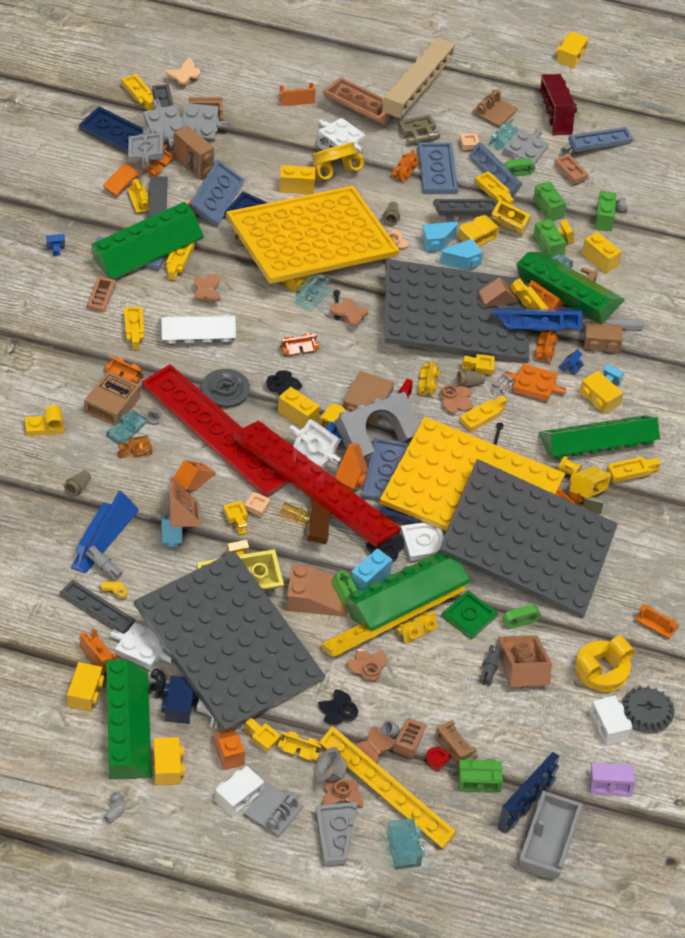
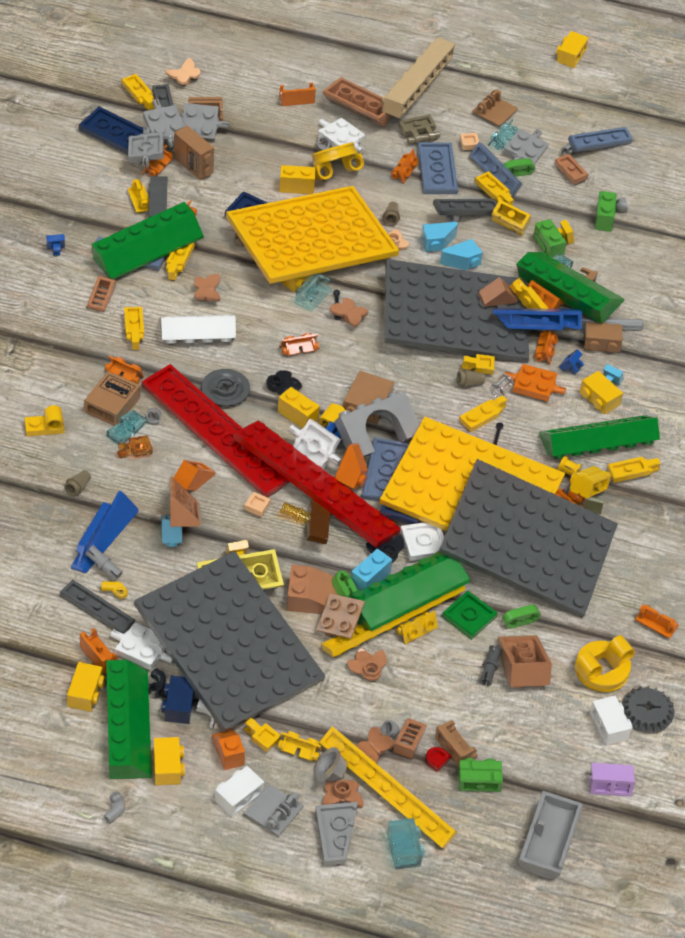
orange slope [103,164,140,198] -> none
sand blue tile [188,159,245,227] -> none
yellow plate [223,501,248,535] -> none
black plate [318,689,358,725] -> none
red tile [399,378,413,398] -> none
yellow hinge [417,359,440,398] -> none
nougat plate [440,385,473,414] -> none
yellow brick [458,215,499,247] -> none
dark blue plate [498,752,560,834] -> none
bright green brick [533,181,567,222] -> none
dark red wedge [540,74,577,136] -> none
yellow brick [582,231,622,274] -> none
none -> medium nougat hinge [316,594,365,639]

